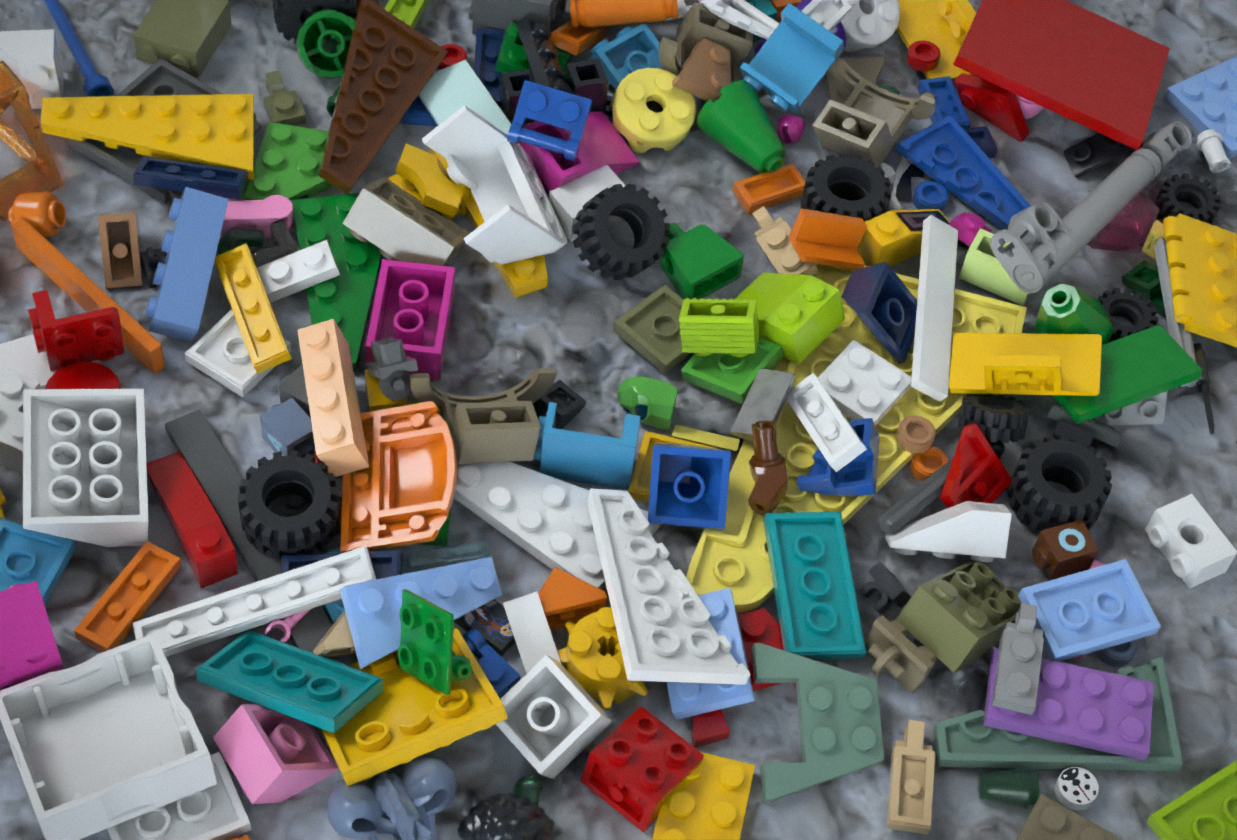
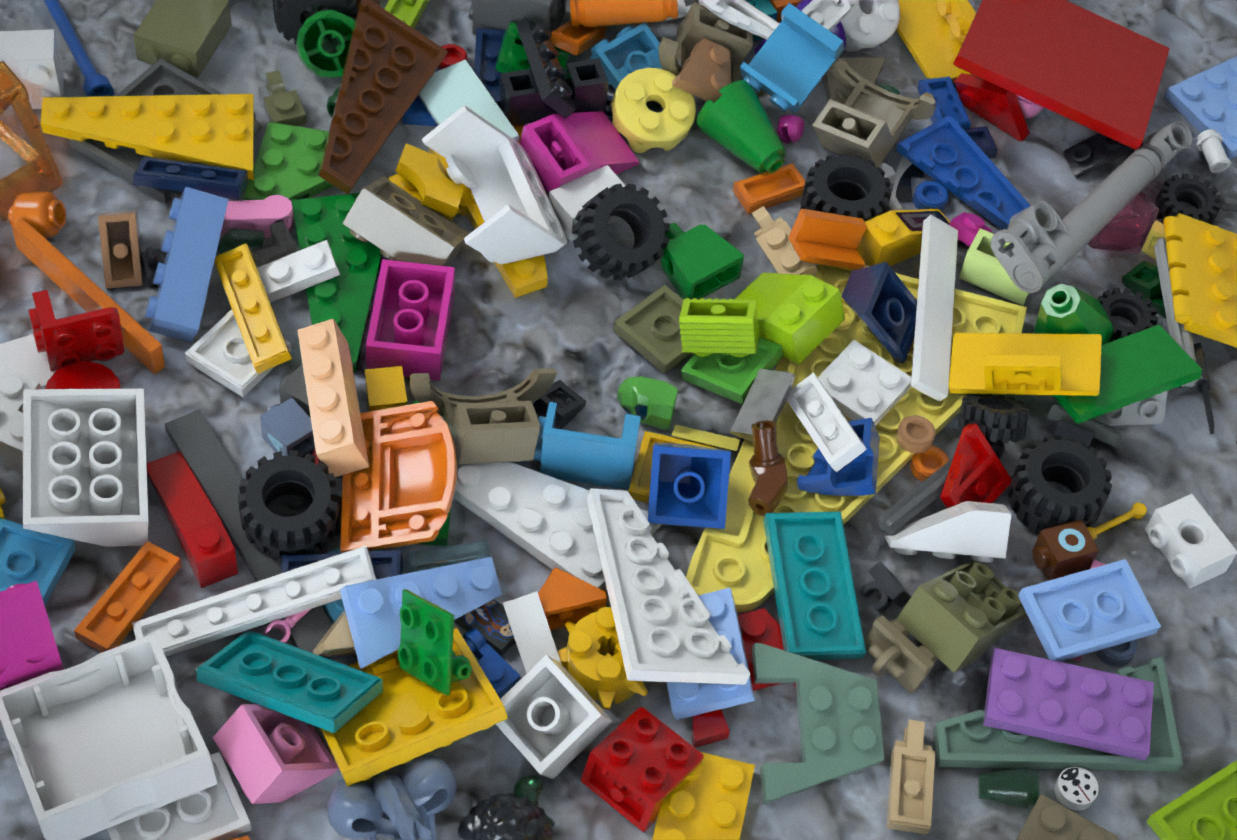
dark grey hips [367,337,418,400] -> none
blue plate [507,80,593,161] -> none
red tile [906,40,941,72] -> none
light grey hinge [991,603,1044,715] -> none
none -> yellow hinge [1087,502,1147,540]

